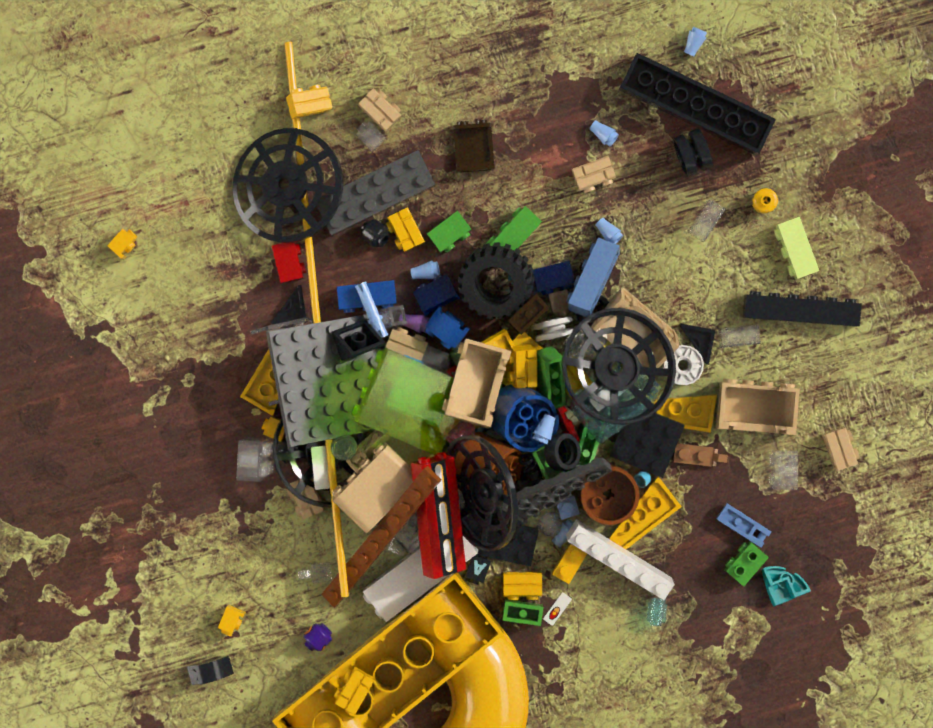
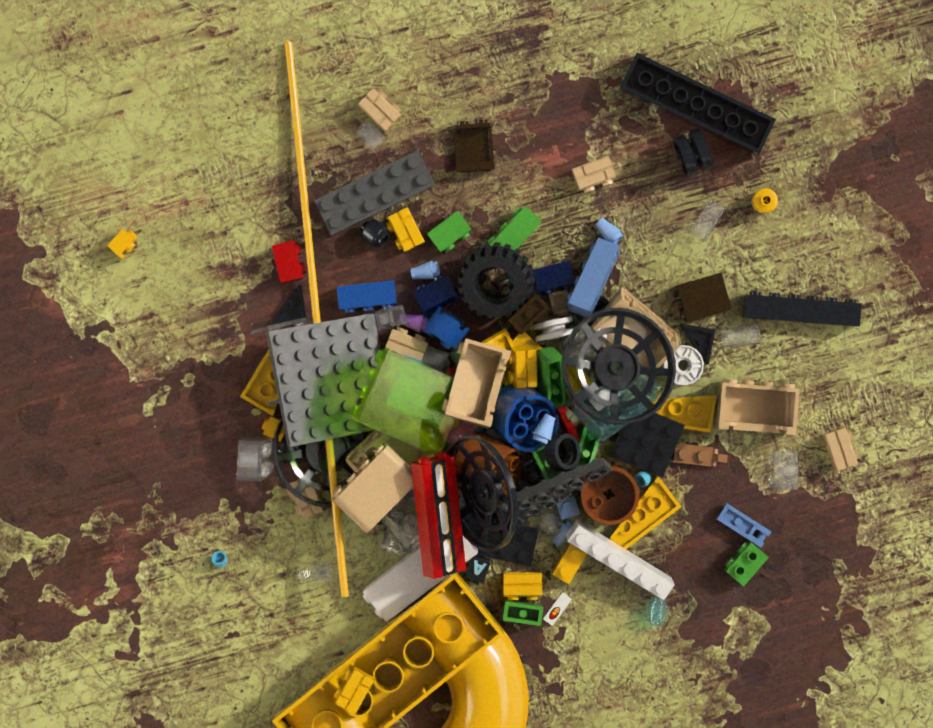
black brick [187,655,234,685] -> none
yellow brick [218,605,246,636] -> none
black dish [232,128,344,243] -> none
yellow brick [286,85,332,119] -> none
dark purple head [304,623,332,651] -> none
sticker [311,446,330,490] -> none
dark orange plate [321,466,442,608] -> none
clear cone [331,434,357,460] -> none
black slope [332,319,386,360] -> none
light blue pin [355,282,388,338] -> none
light blue cone [589,120,619,147] -> none
light blue cone [684,27,707,56] -> none
teal brick [762,566,811,607] -> none
yellowish green brick [774,217,819,279] -> none
none -> medium azure hinge [211,551,228,568]
none -> dark brown panel [673,272,732,322]

